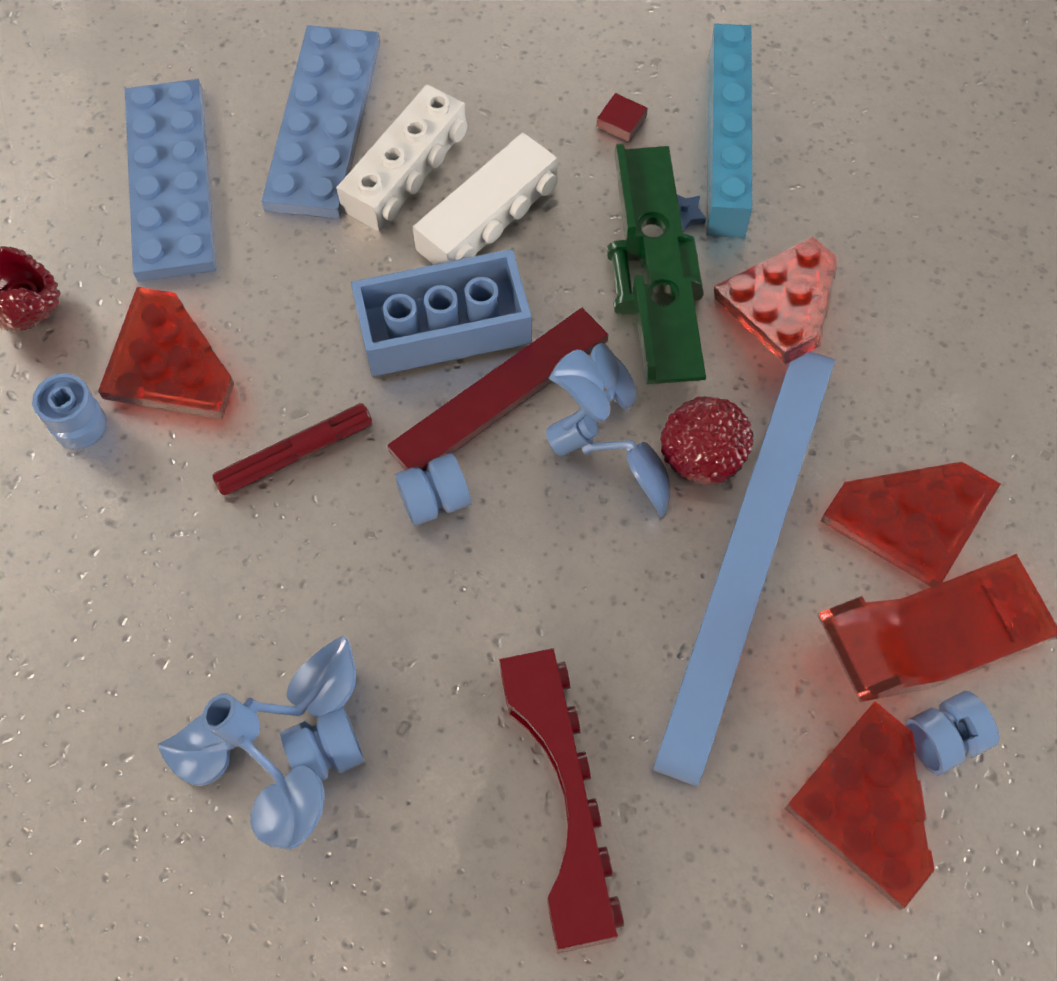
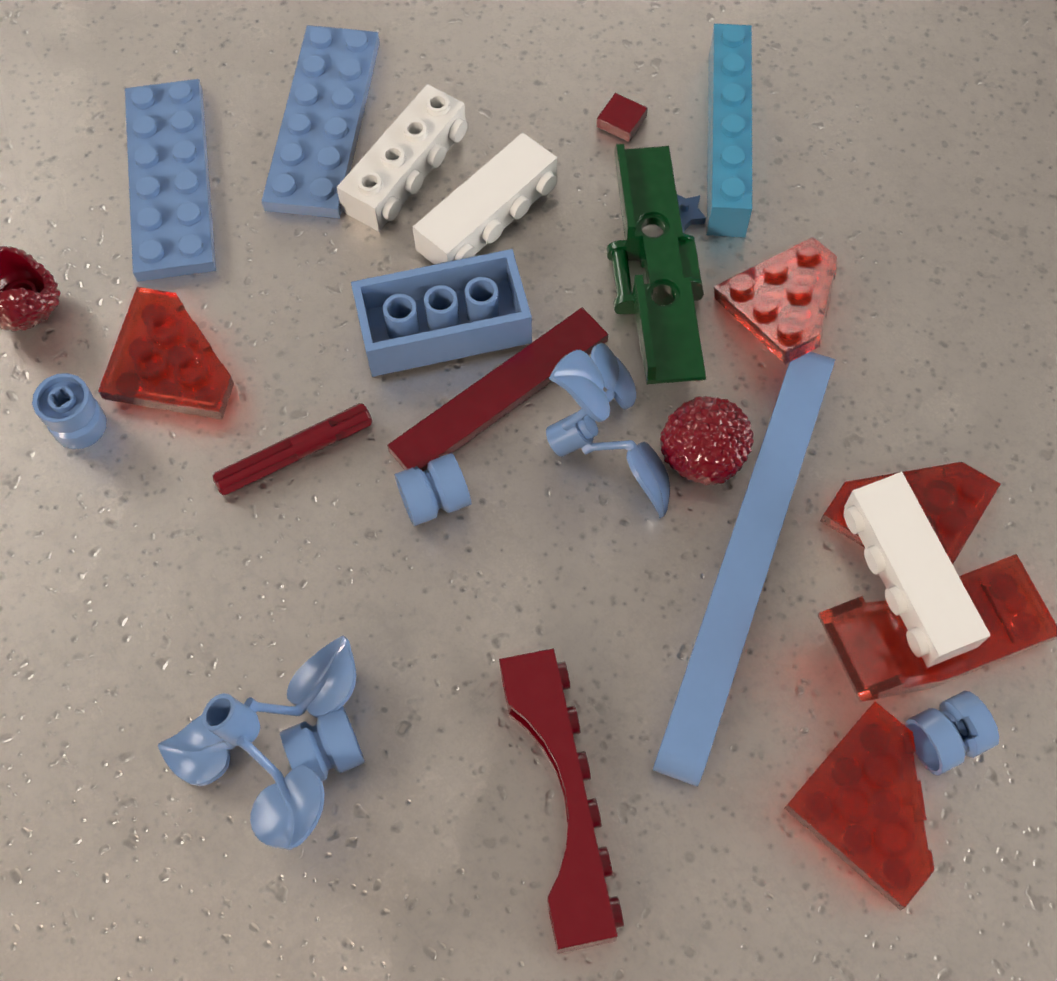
none -> white brick [844,472,991,668]

